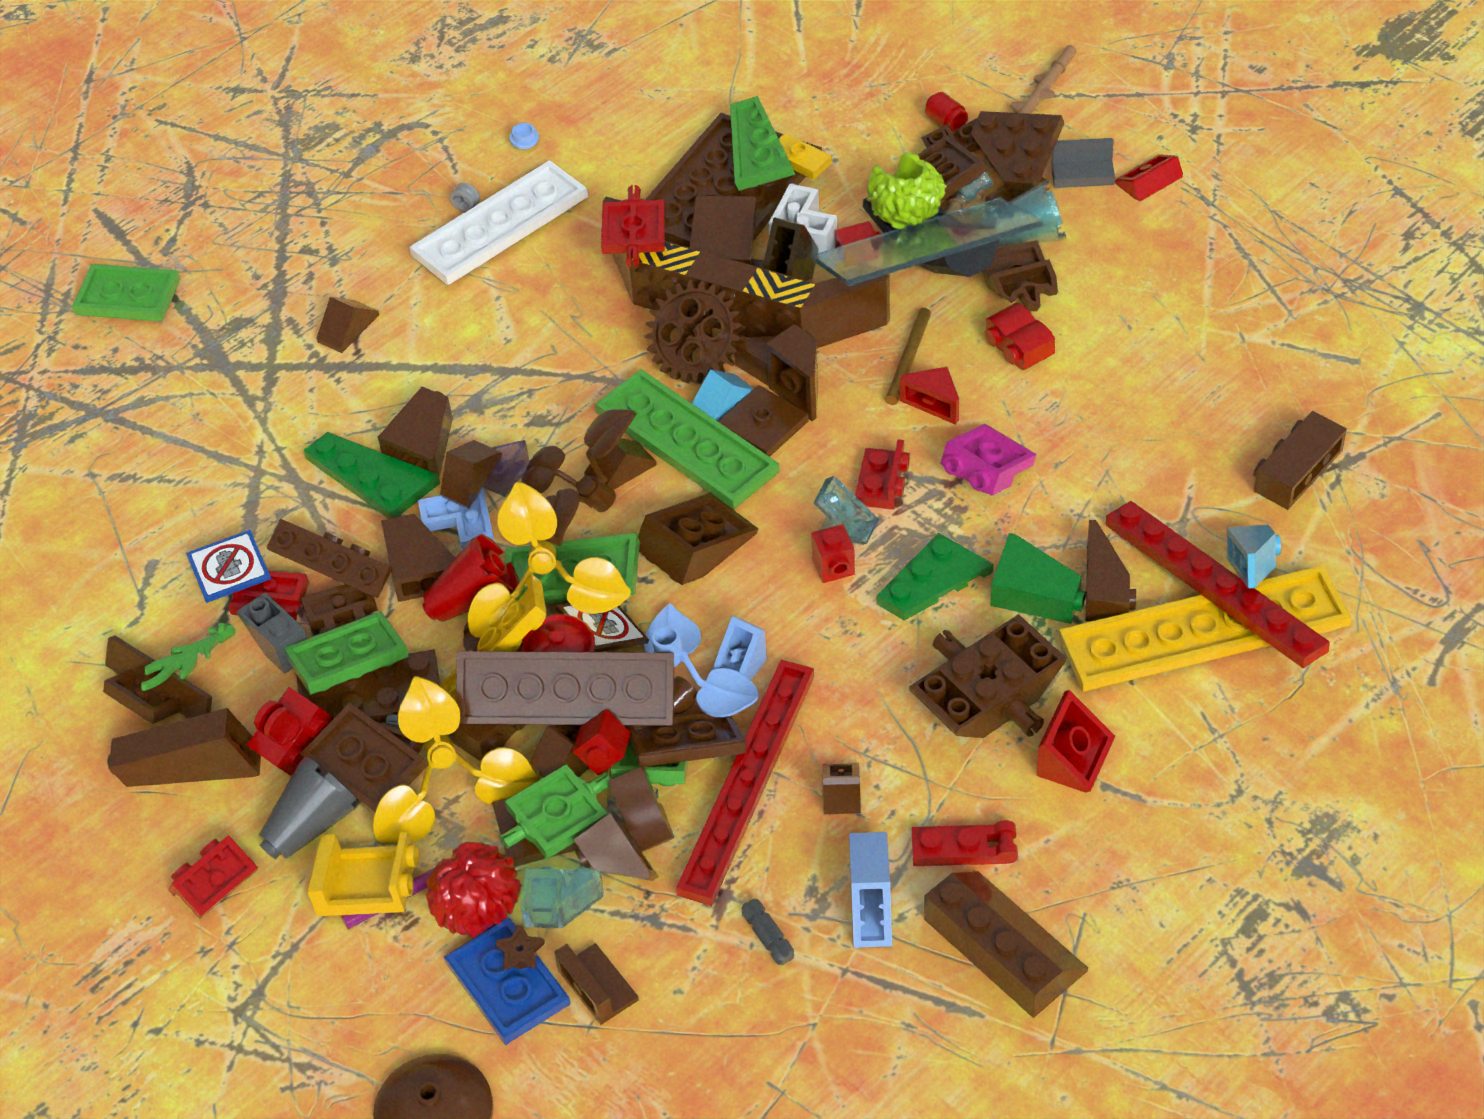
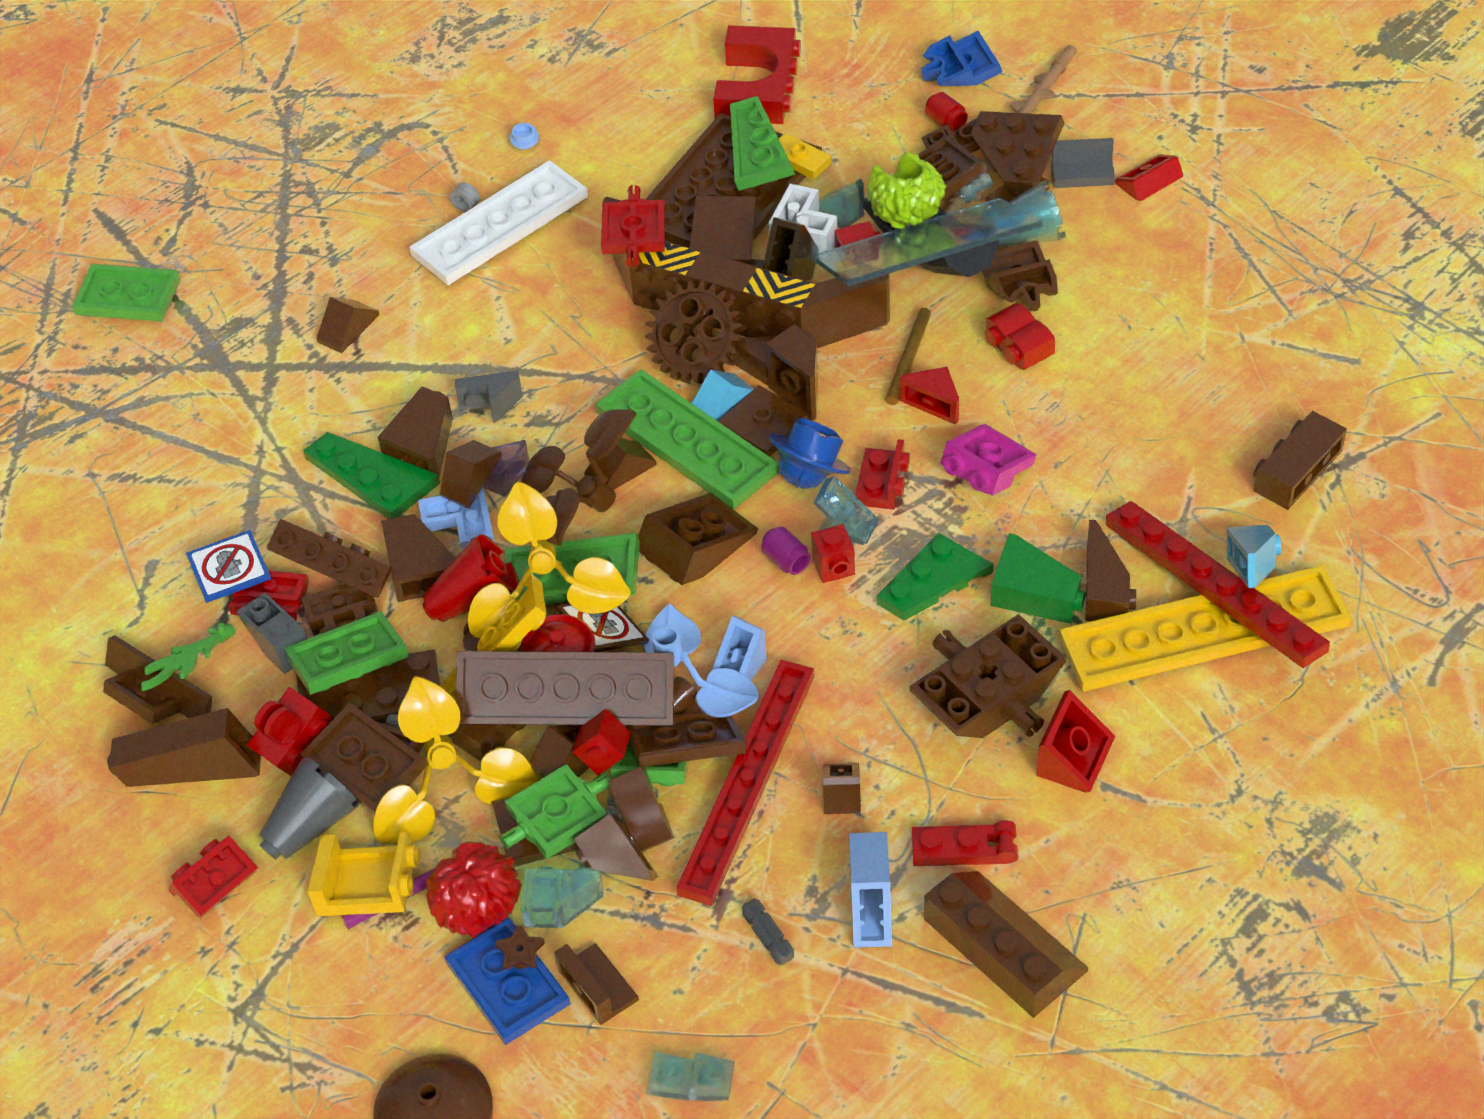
none -> dark grey slope [455,370,523,423]
none -> clear light blue slope [646,1052,735,1101]
none -> red arch [713,25,801,124]
none -> magenta brick [761,527,811,575]
none -> blue helmet [768,417,851,489]
none -> clear light blue slope [819,178,864,229]
none -> blue plate [922,31,1002,86]

